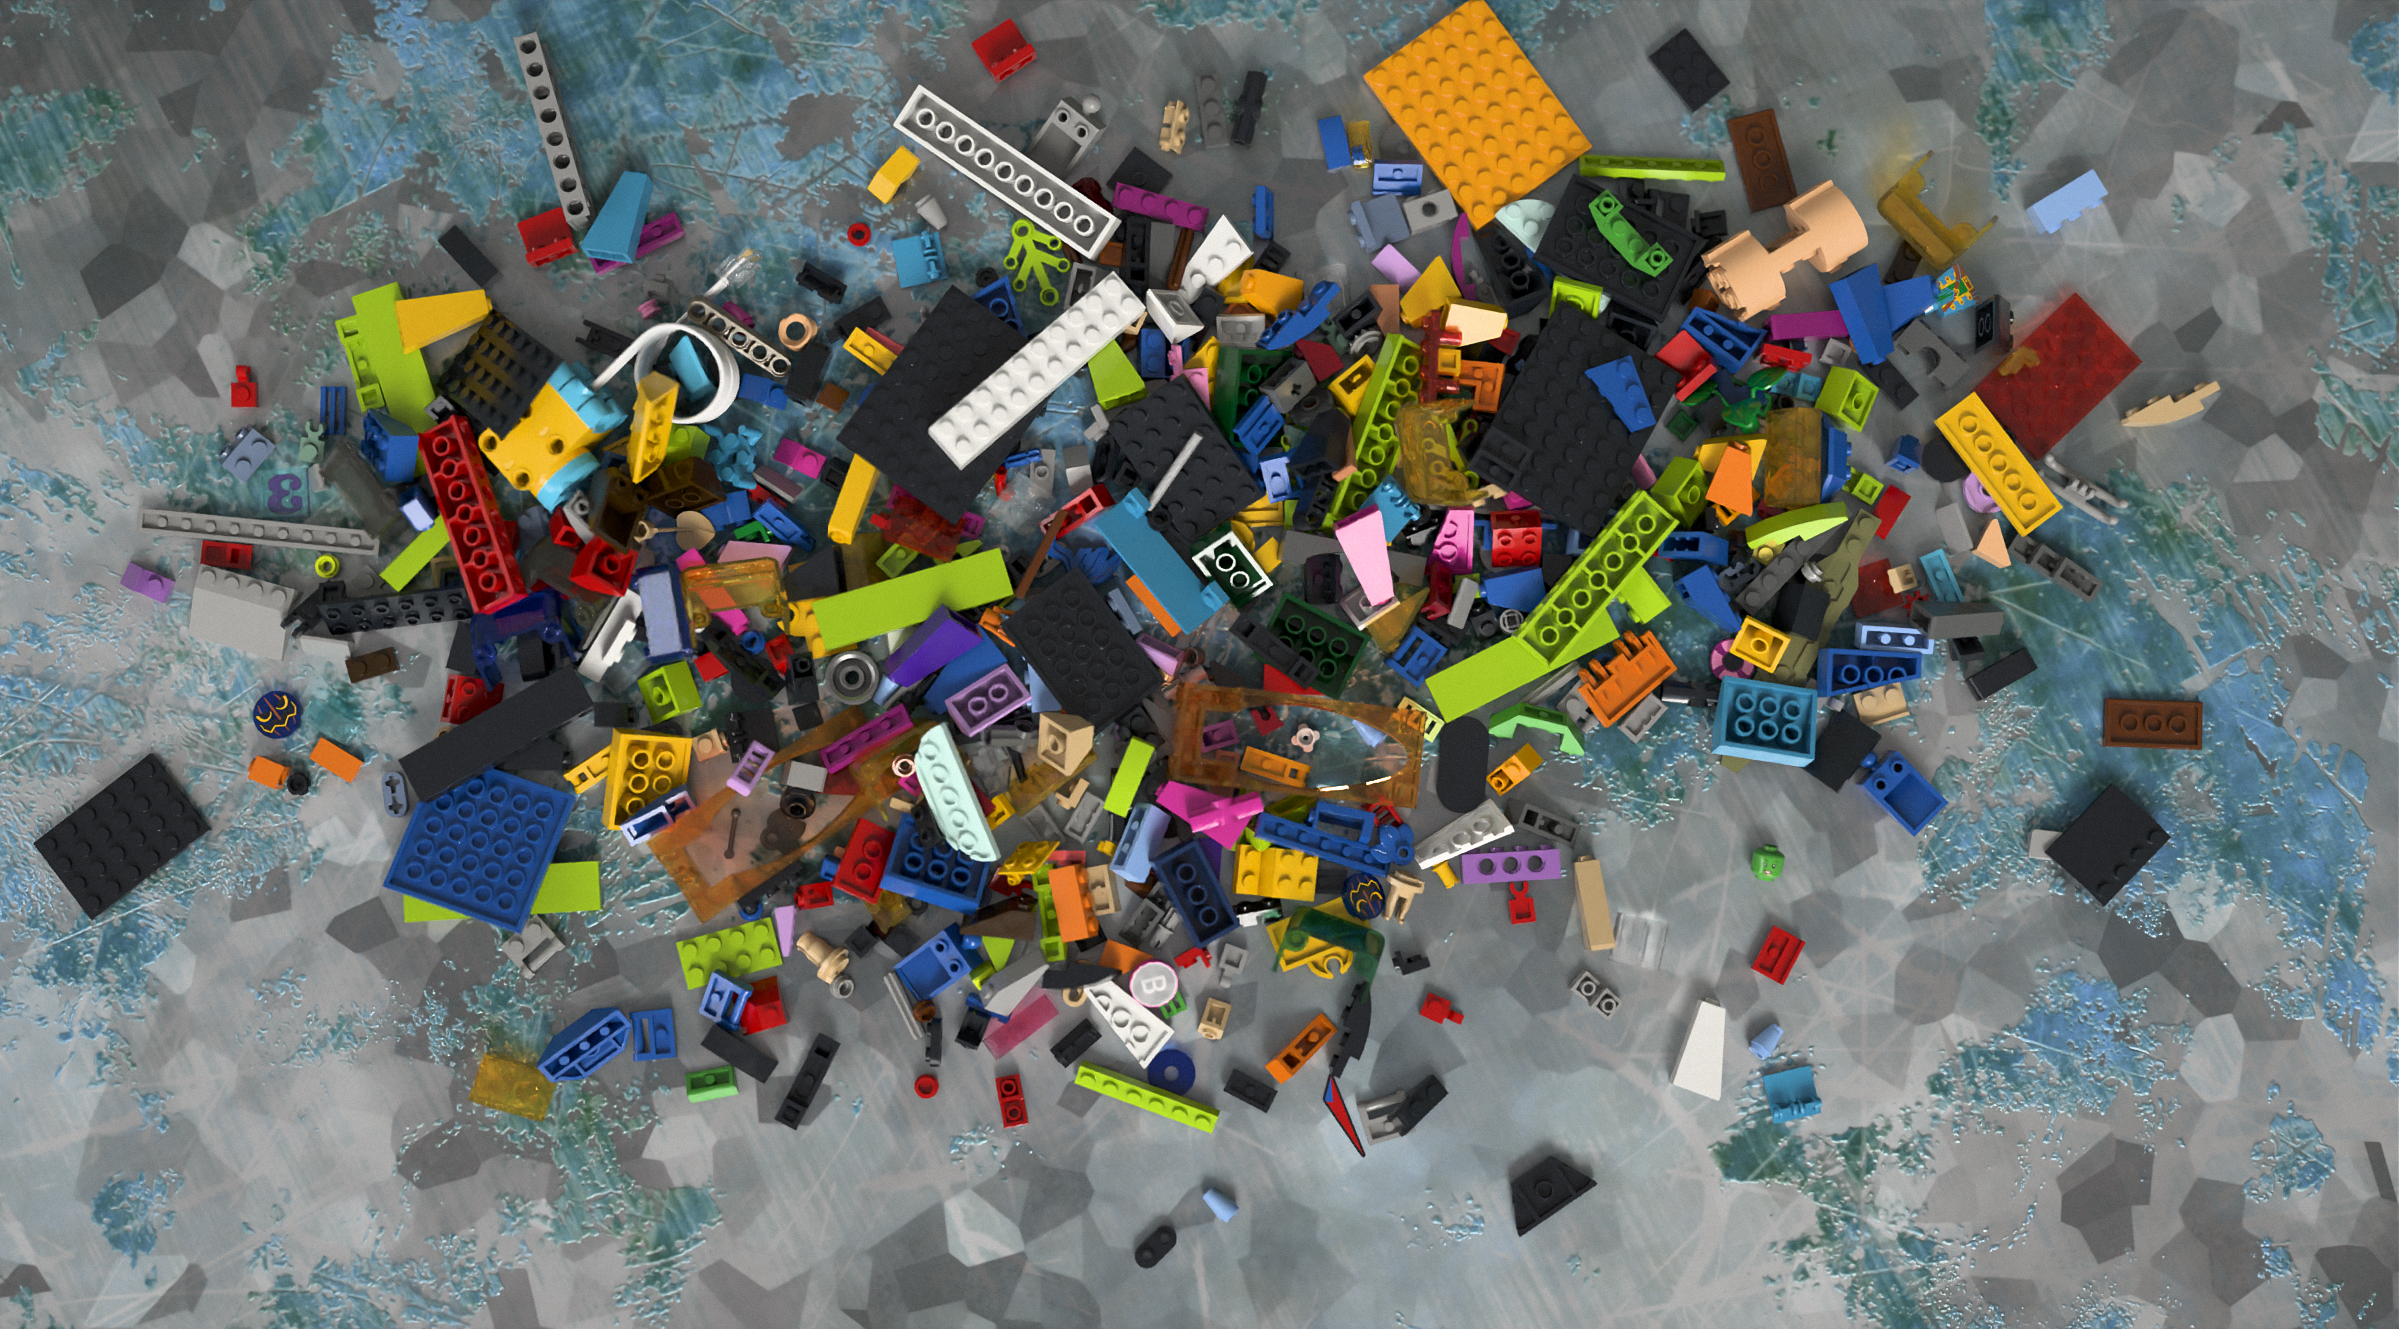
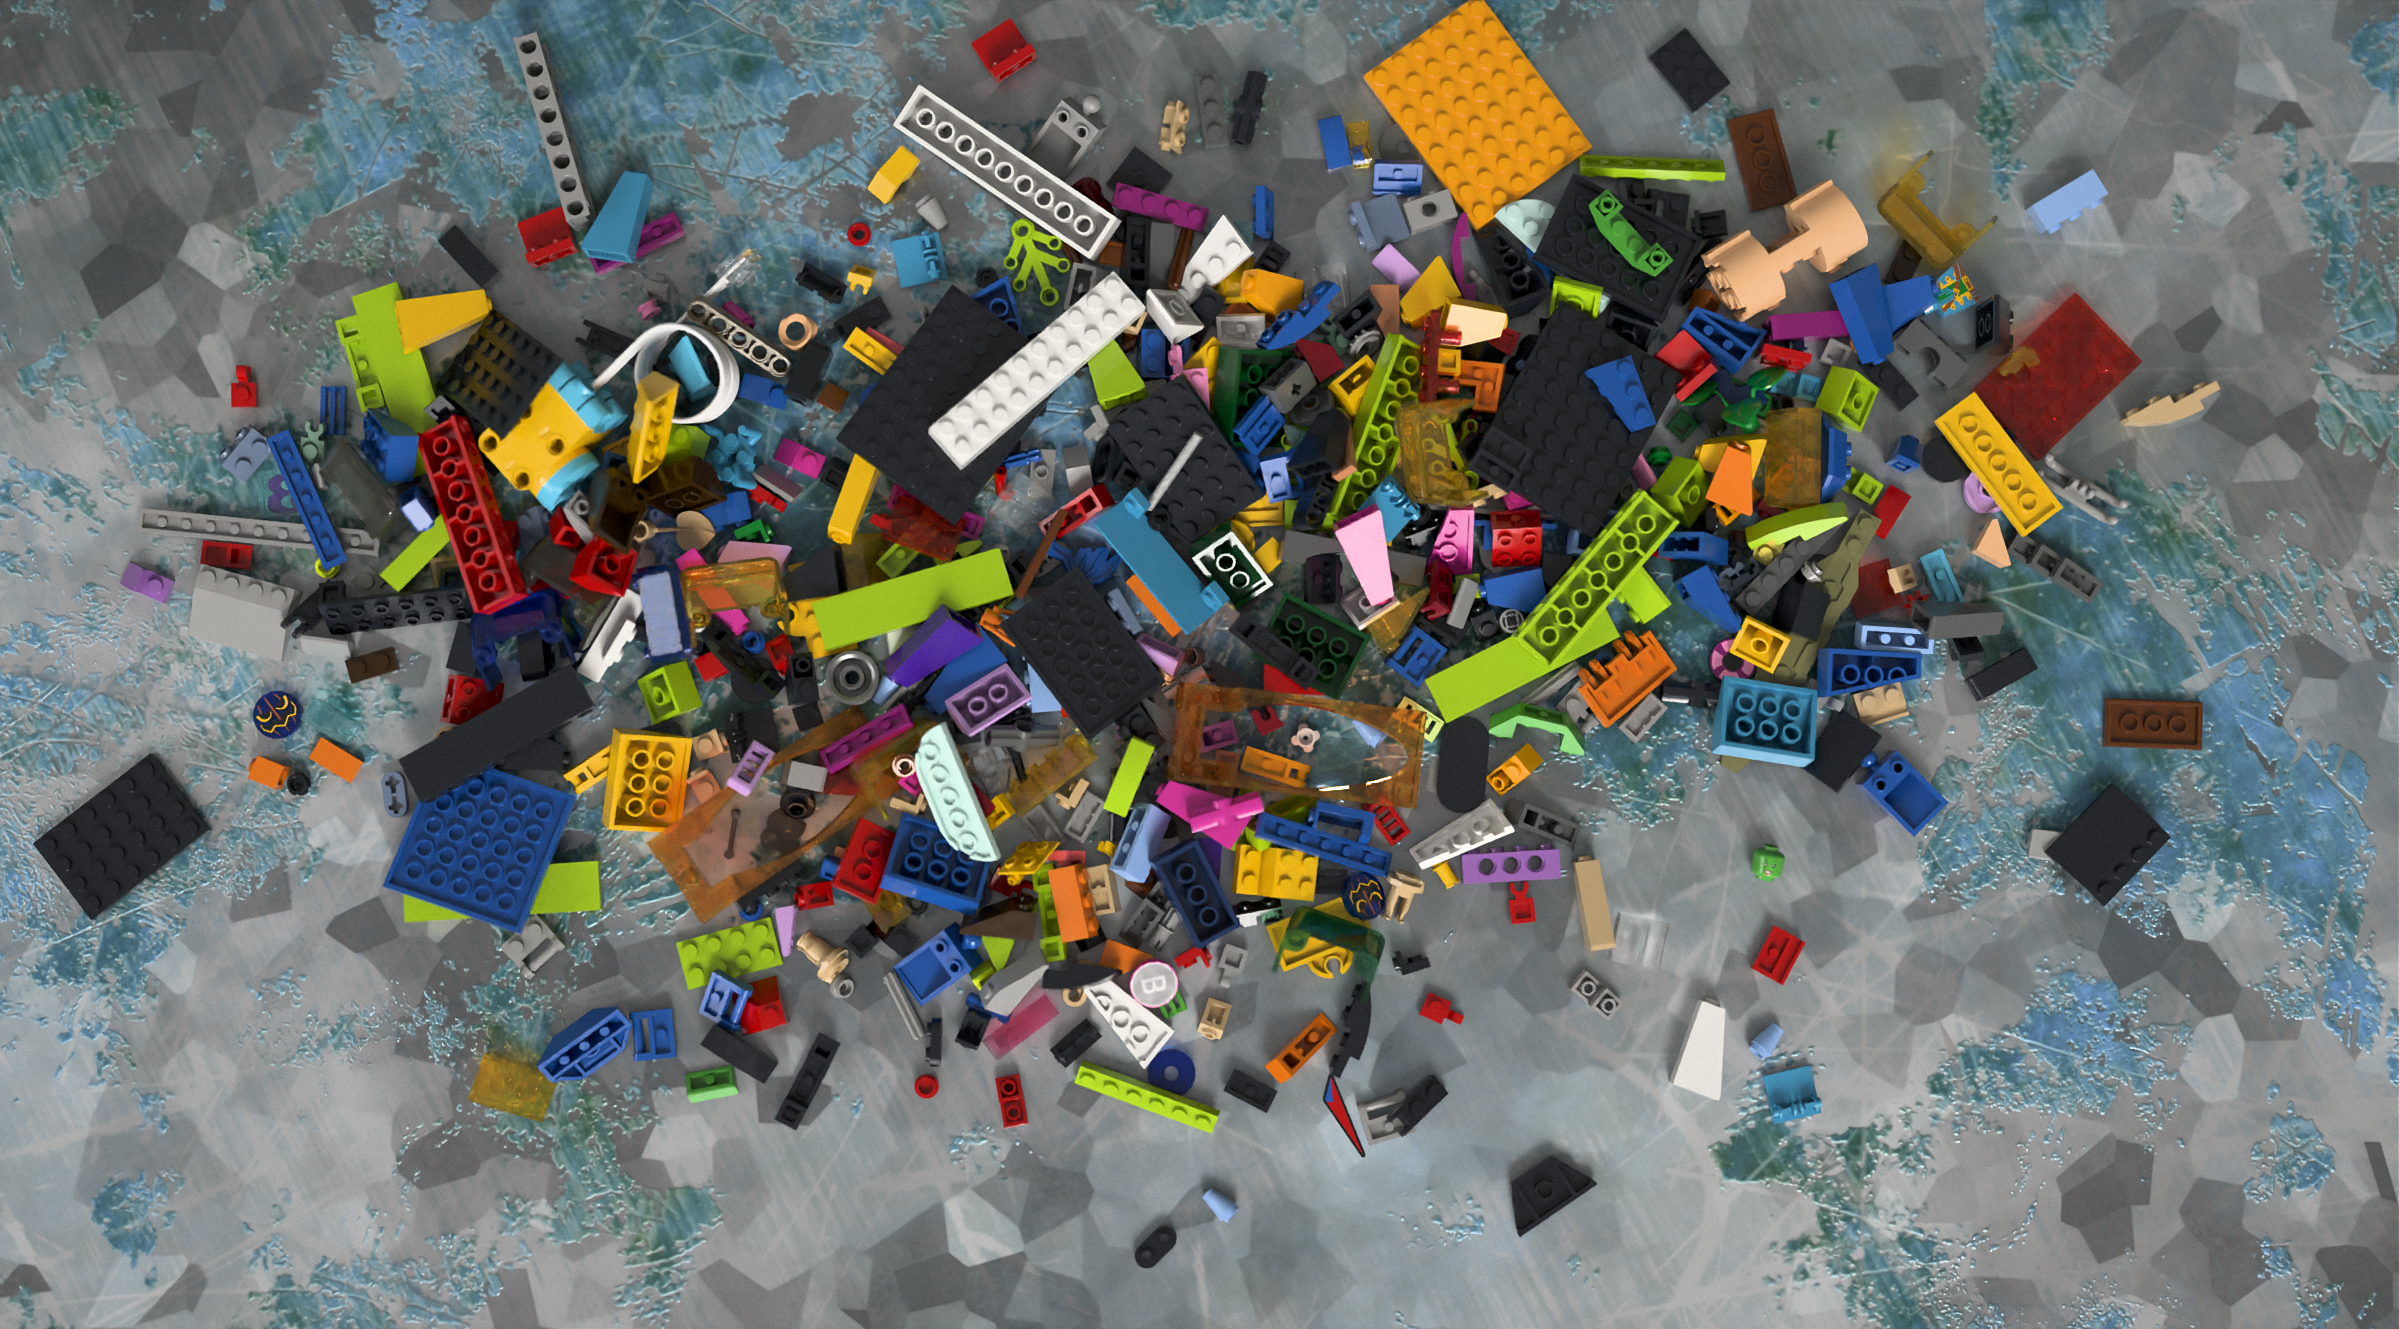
black slope [594,702,636,728] -> none
blue slope [620,783,698,846] -> none
blue hinge [753,497,816,553] -> none
black hinge [910,797,947,852] -> none
reddish brown plate [912,999,936,1022] -> none
tan slope [1037,712,1094,776] -> none
blue plate [1369,823,1414,866] -> none
light grey slope [1935,502,1973,555] -> none
none -> blue plate [266,429,349,570]
none -> tan bracket [686,767,724,806]
none -> yellow tile [847,264,878,295]
none -> green plate [1647,446,1672,466]

